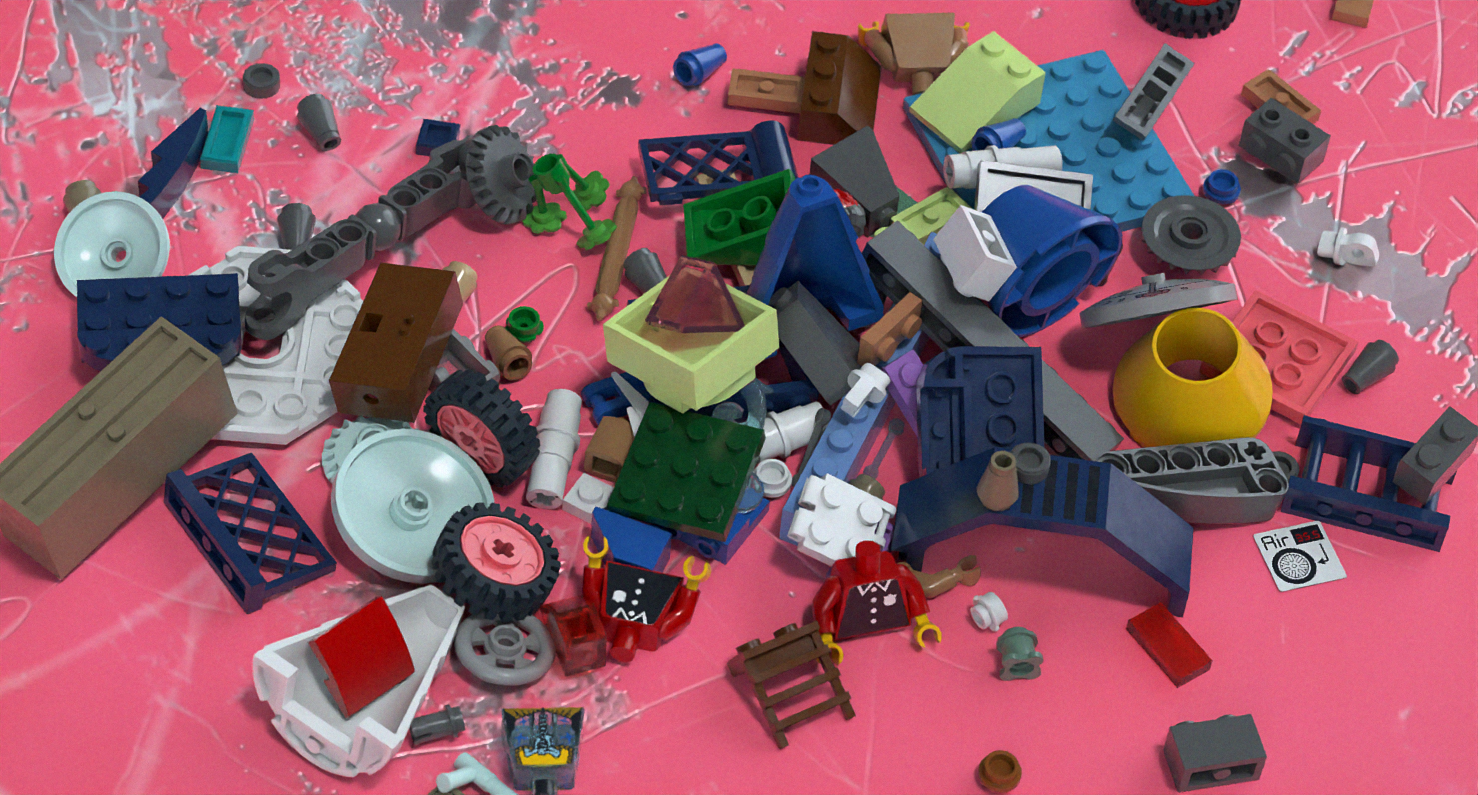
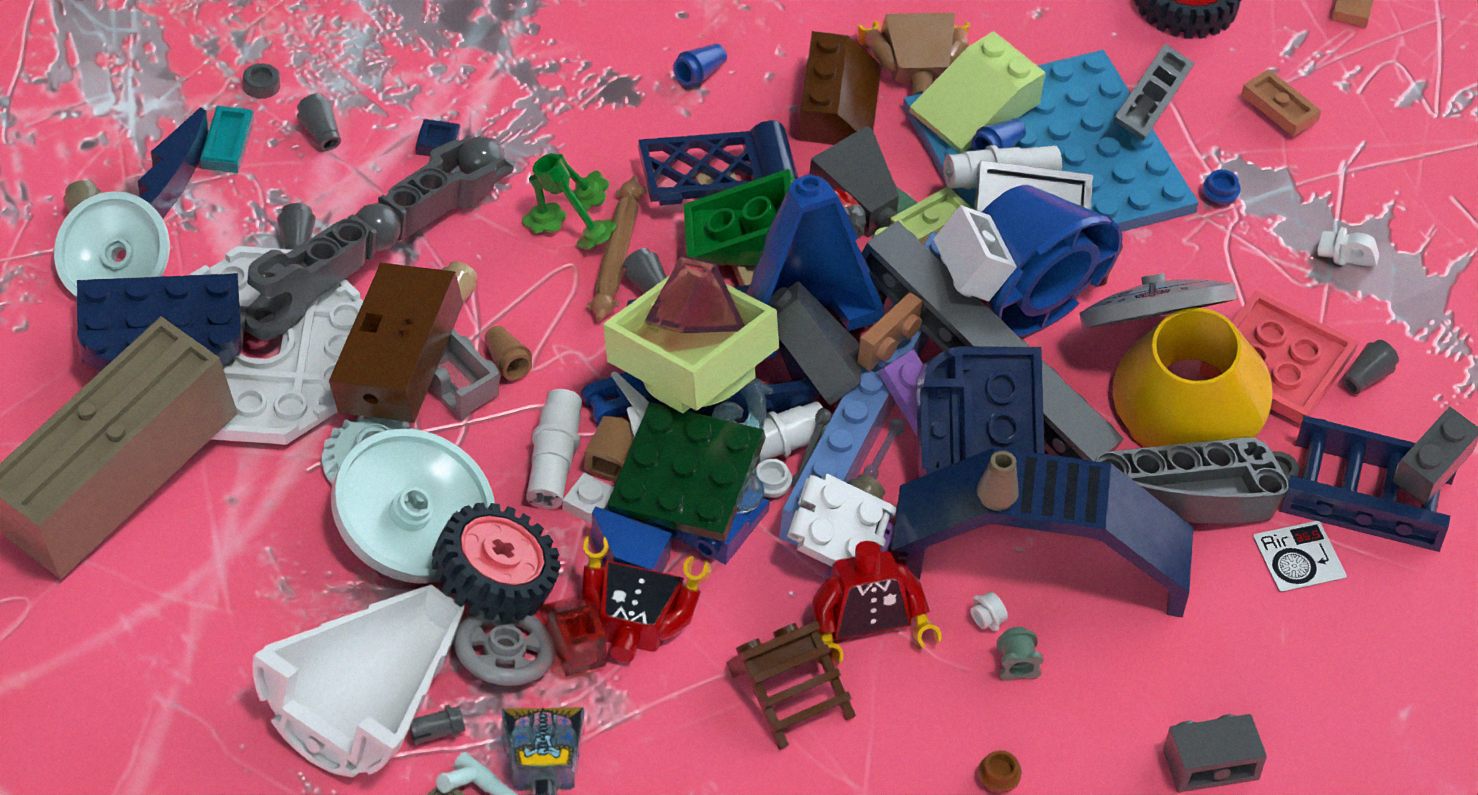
dark blue fence [163,452,337,614] -> none
red slope [308,596,415,718] -> none
black wheel [423,369,540,487] -> none
dark grey gear [466,125,537,225] -> none
green plate [505,306,544,343] -> none
nougat plate [727,68,805,113] -> none
white piece [840,363,891,417] -> none
medium nougat arm [897,555,981,598] -> none
dark grey tile [1010,442,1051,484] -> none
clear red tile [1126,602,1213,688] -> none
dark grey gear [1141,195,1241,275] -> none
dark grey brick [1238,98,1331,184] -> none

